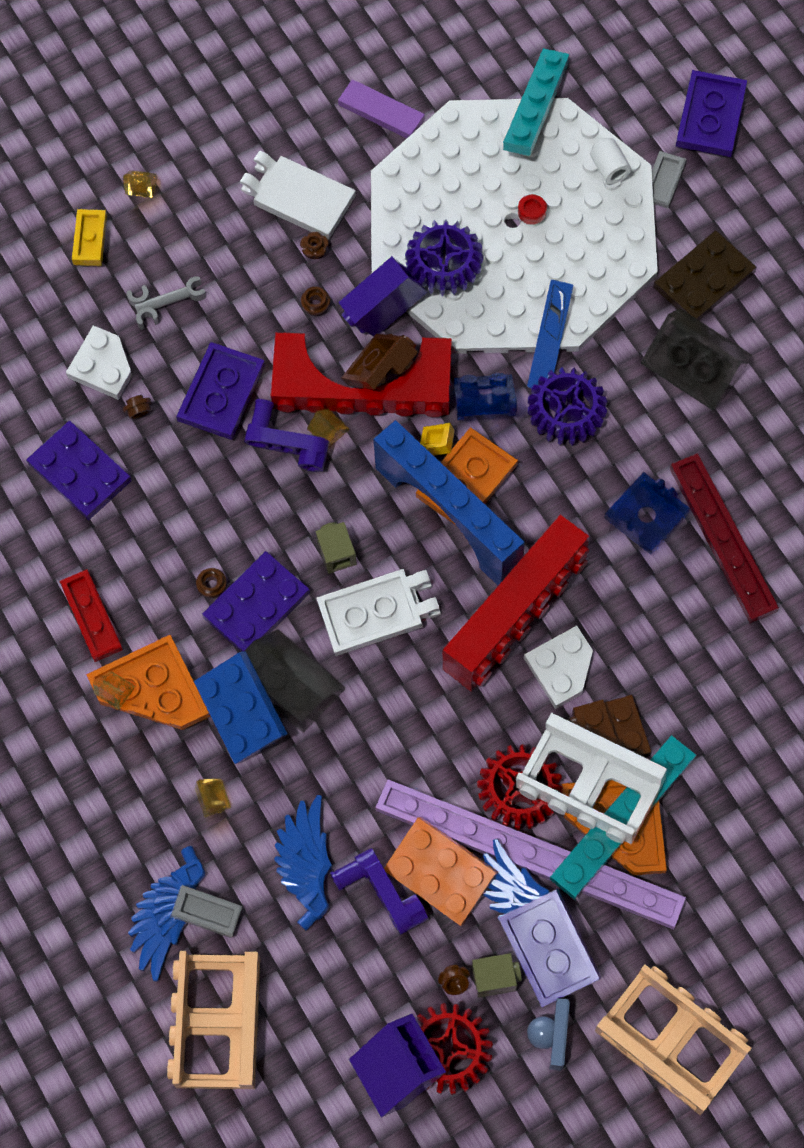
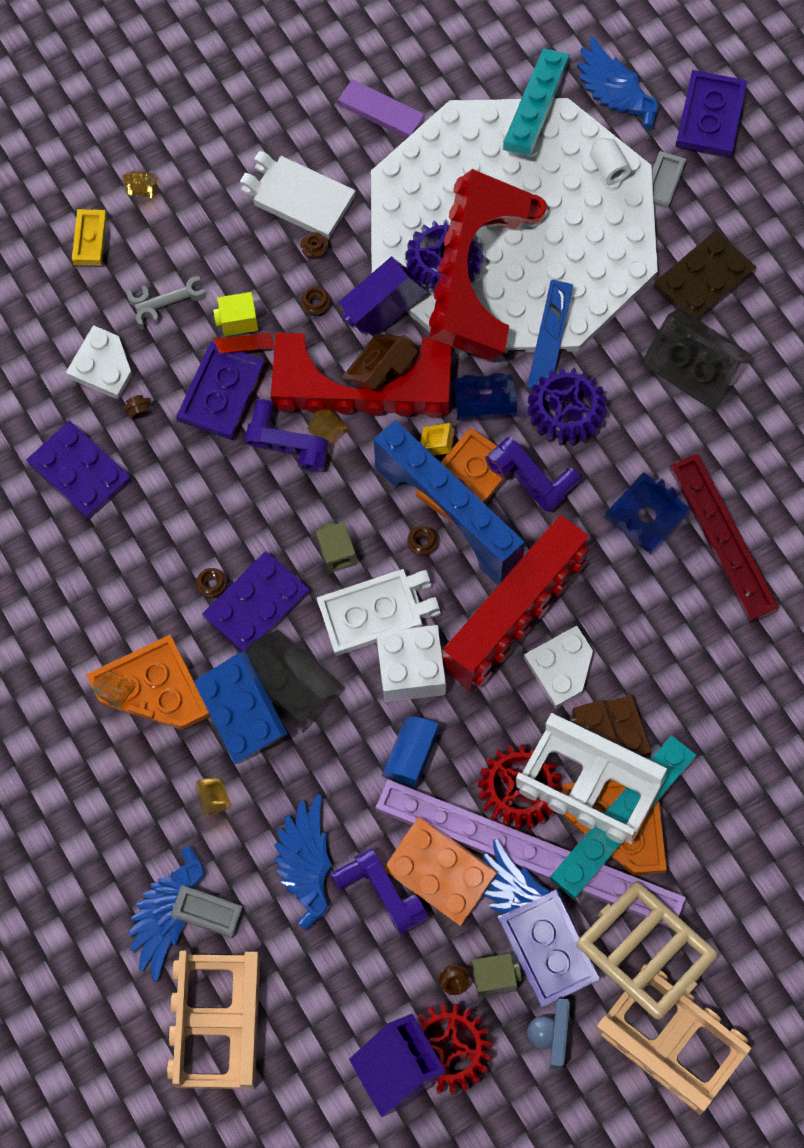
red tile [59,569,123,662] -> none
none -> neon yellow brick [213,292,258,336]
none -> red sticker [213,333,274,353]
none -> white brick [376,625,446,703]
none -> blue brick [382,716,439,789]
none -> reddish brown plate [407,526,437,556]
none -> red arch [429,169,532,360]
none -> dark purple beam [485,437,581,512]
none -> blue animal [577,36,658,130]
none -> tan bar [577,882,718,1019]

